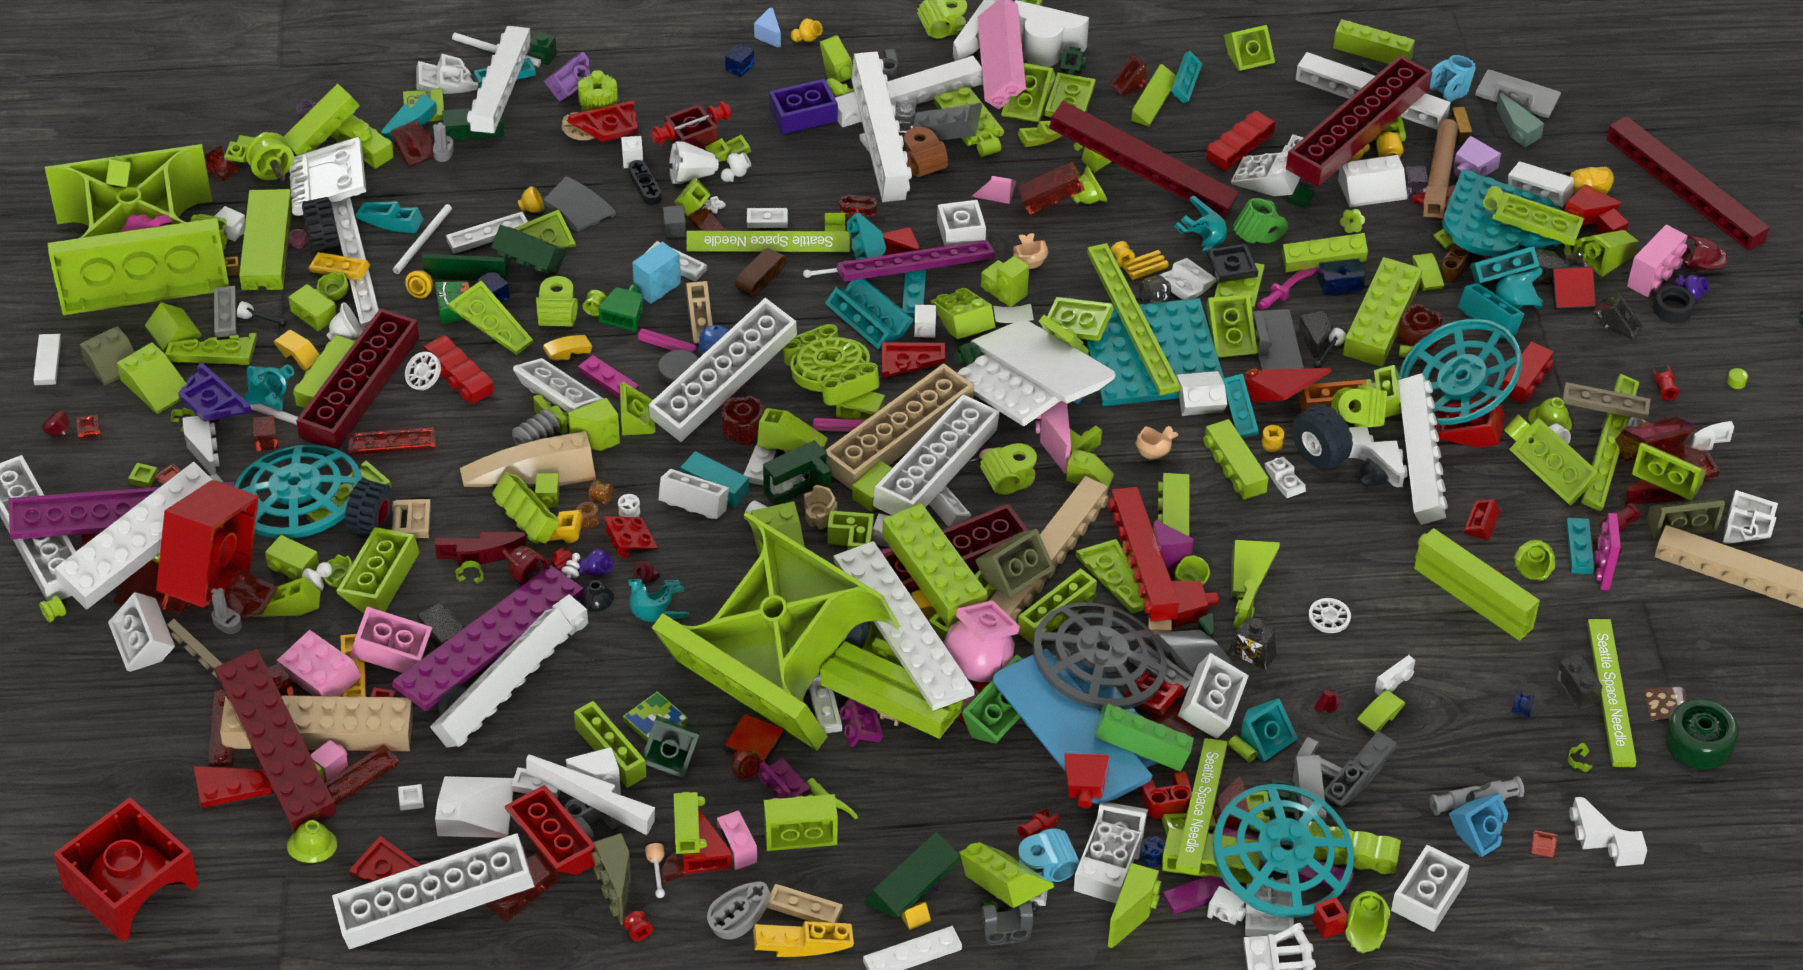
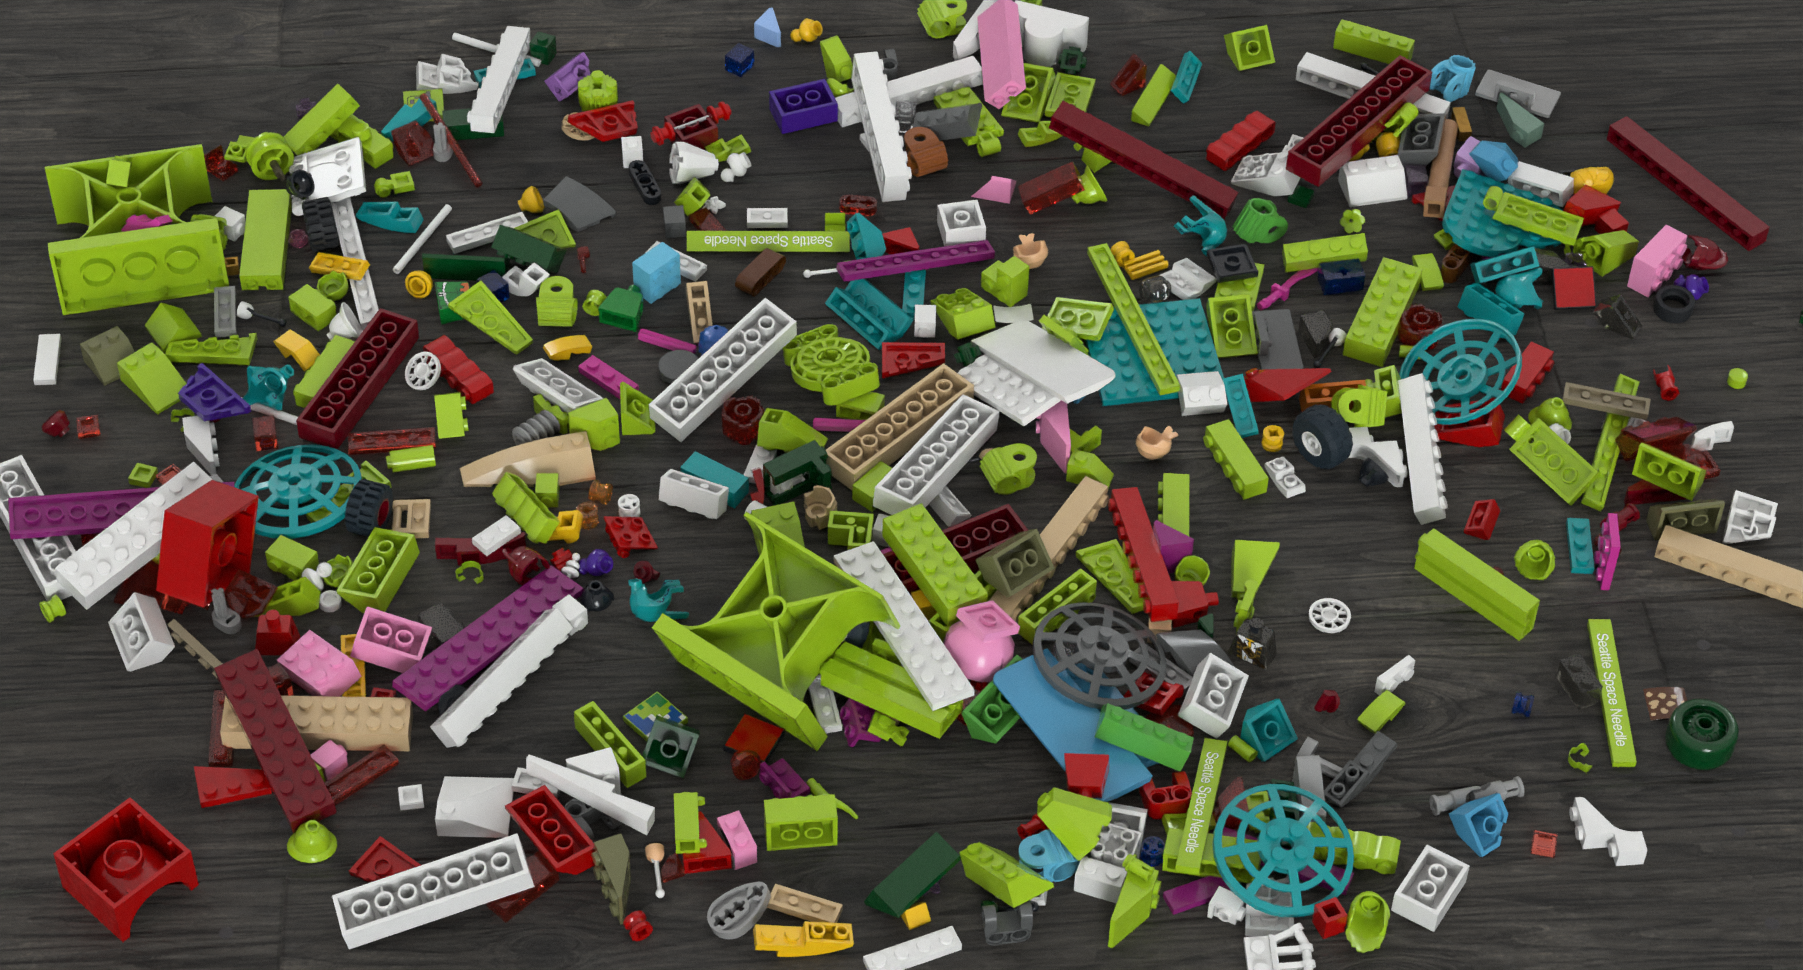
none -> red torso [255,610,301,655]
none -> black piece [286,170,315,200]
none -> white tile [319,590,342,612]
none -> lime plate [374,171,415,197]
none -> lime brick [386,445,436,473]
none -> clear red piece [419,93,483,188]
none -> lime brick [434,392,469,439]
none -> white plate [472,515,521,556]
none -> white brick [500,263,550,296]
none -> clear red hand [577,246,590,273]
none -> red slope [750,467,764,504]
none -> lime plate [867,711,909,746]
none -> lime slope [1037,787,1112,861]
none -> lime pin [1122,854,1155,882]
none -> lime hinge [1385,102,1419,137]
none -> dark grey slope [1398,113,1446,171]
none -> dark azure slope [1469,140,1518,182]

